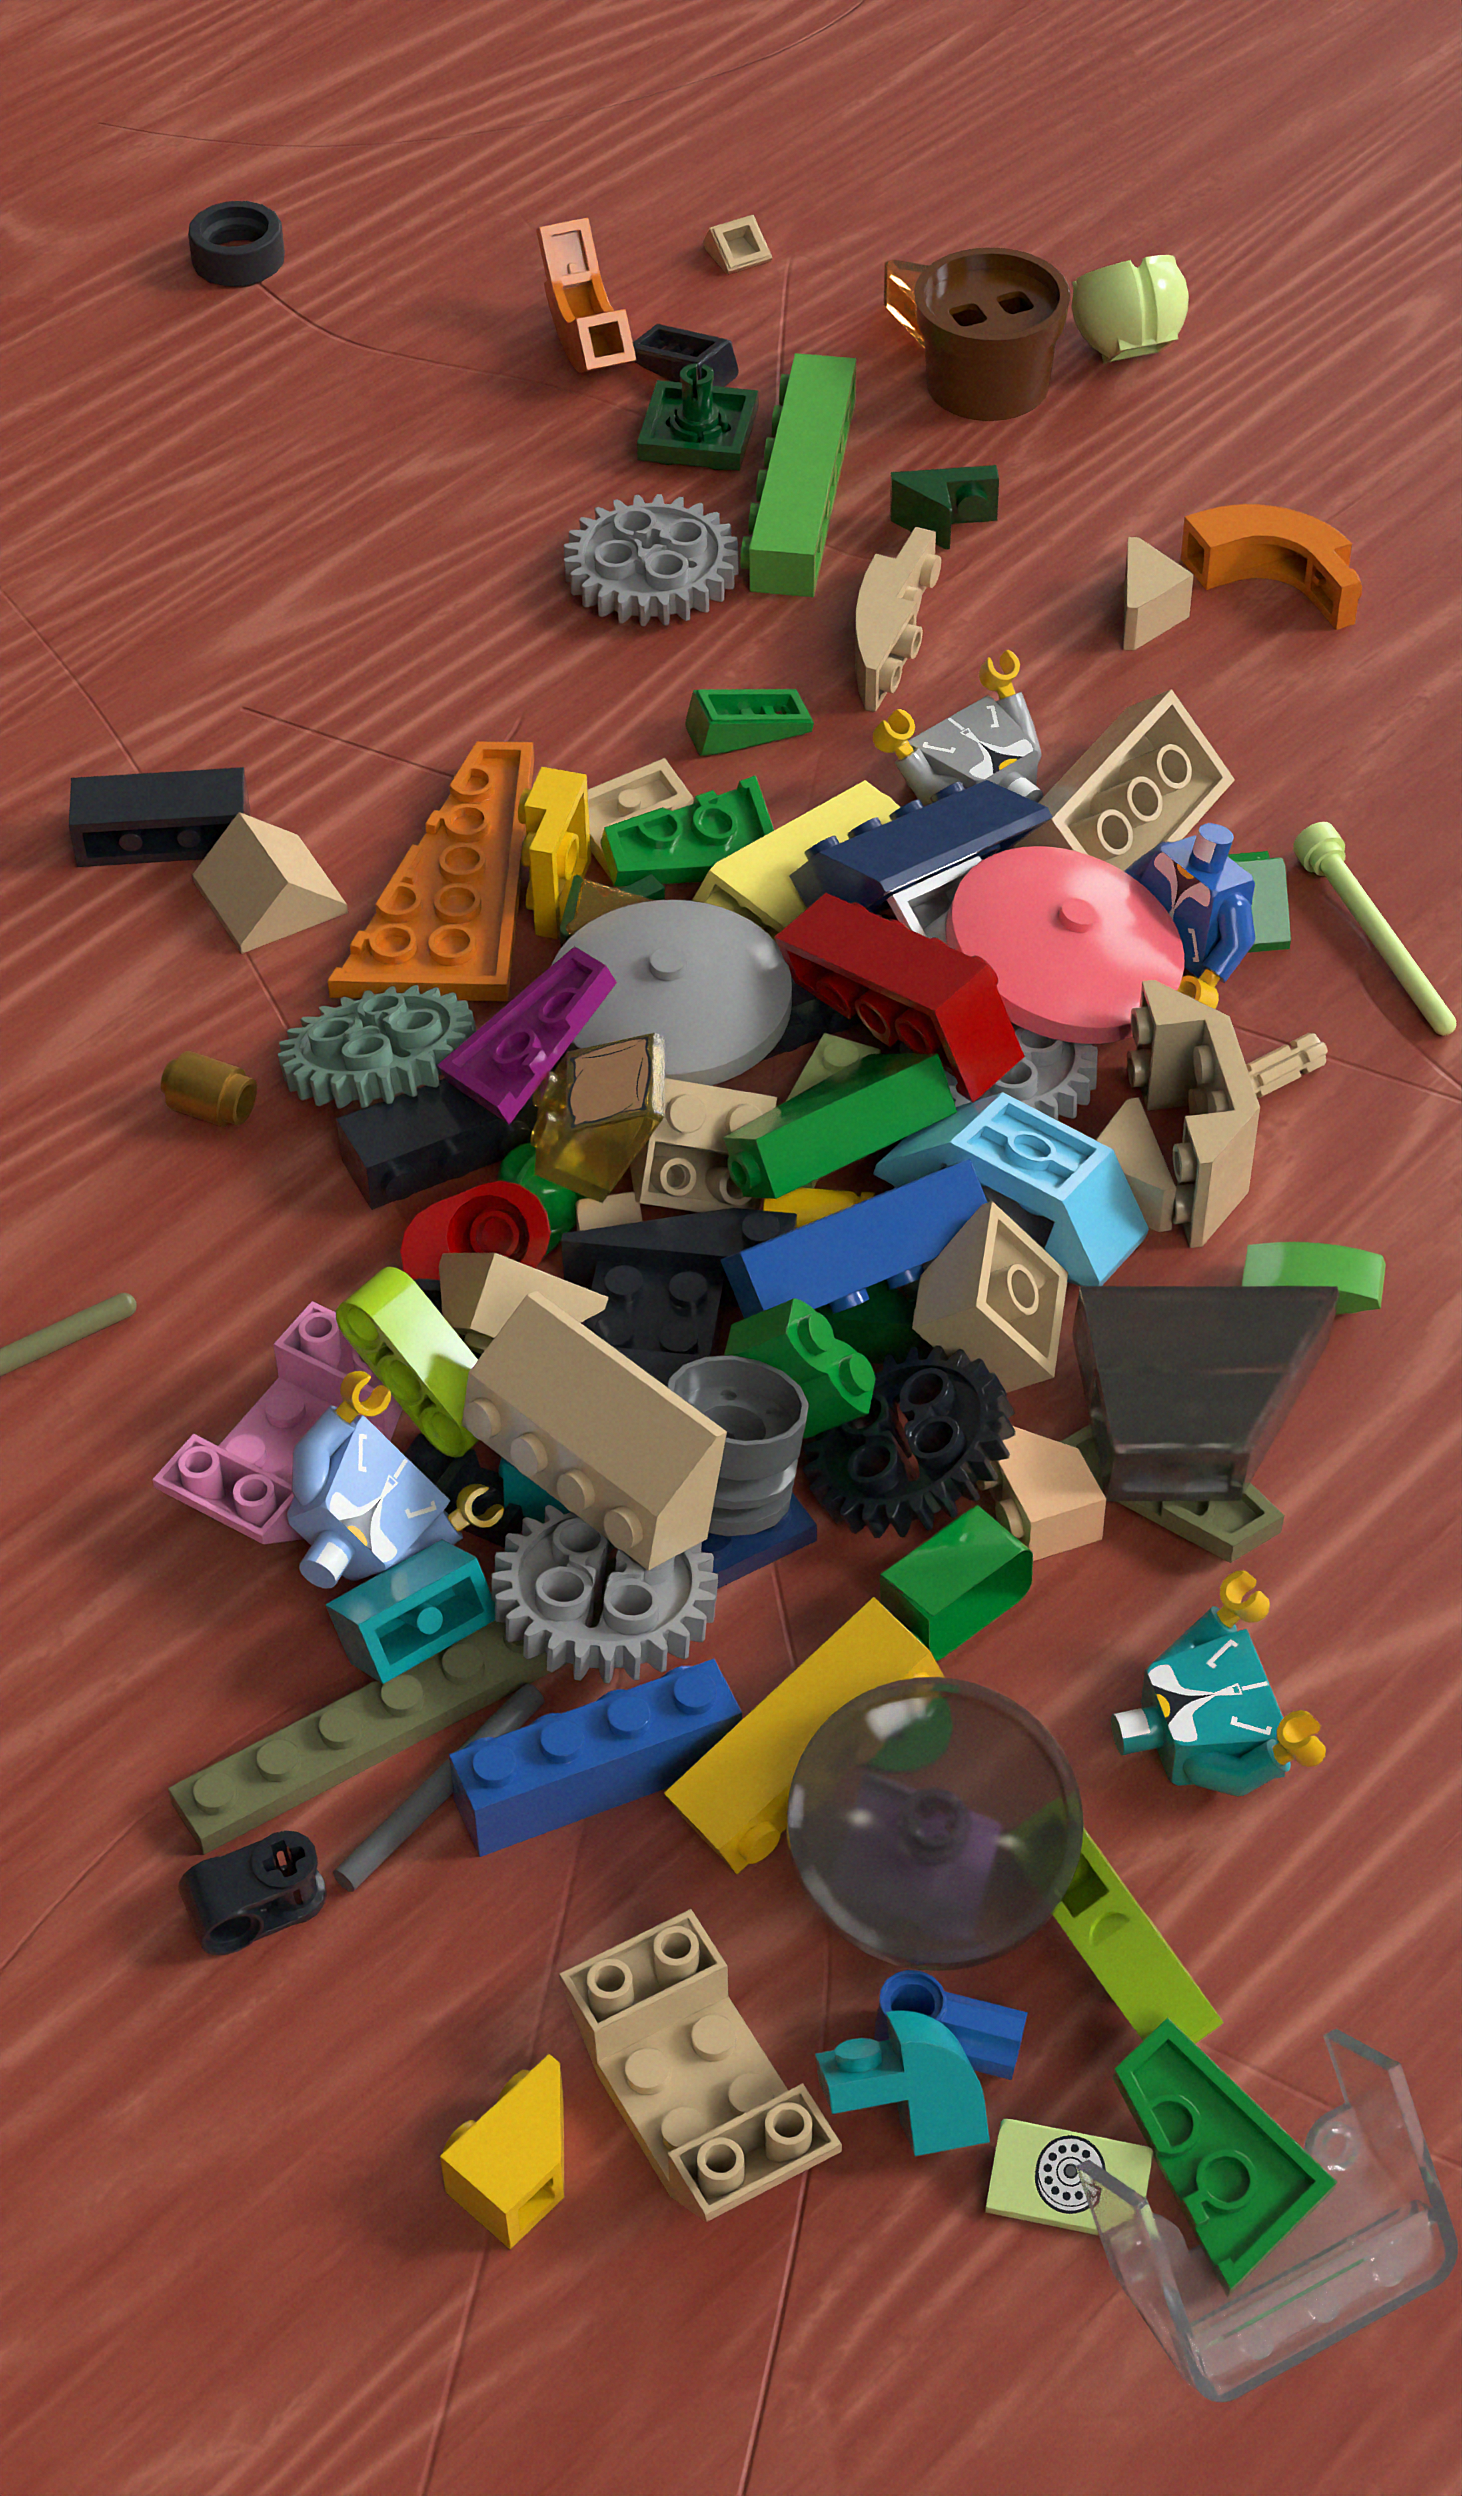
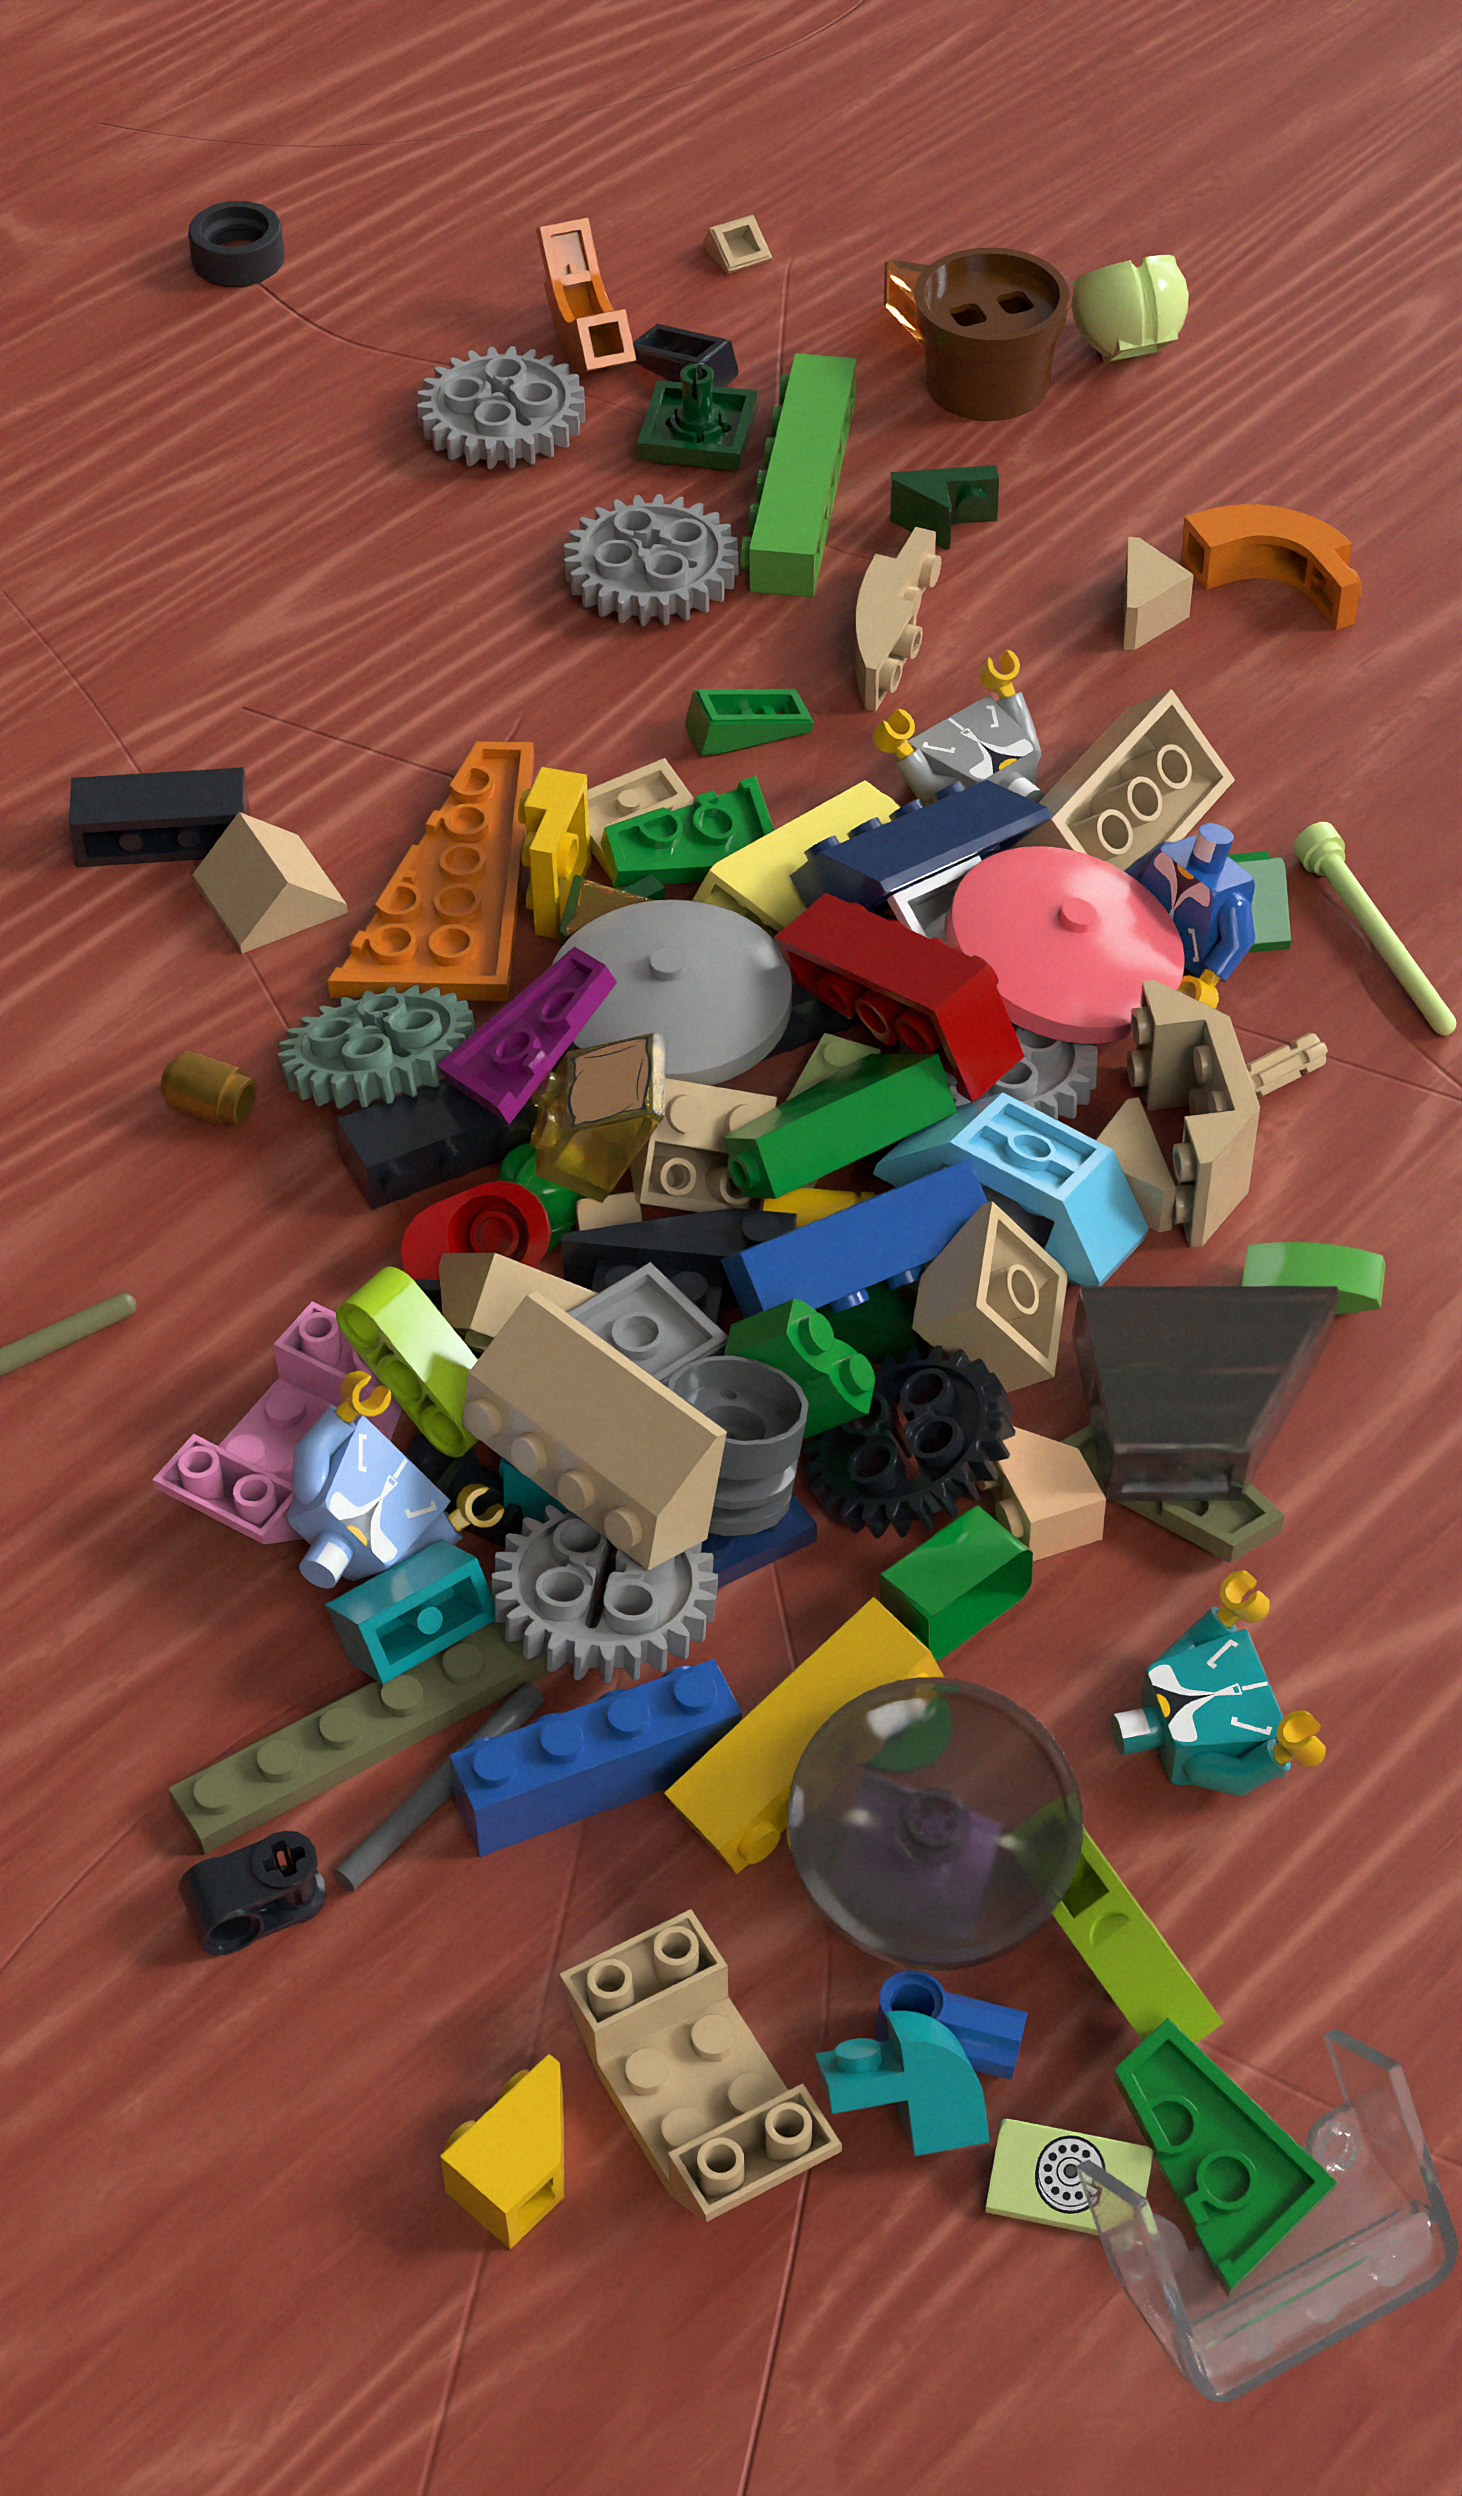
none -> light grey gear [417,346,585,469]
none -> light grey plate [567,1262,728,1387]

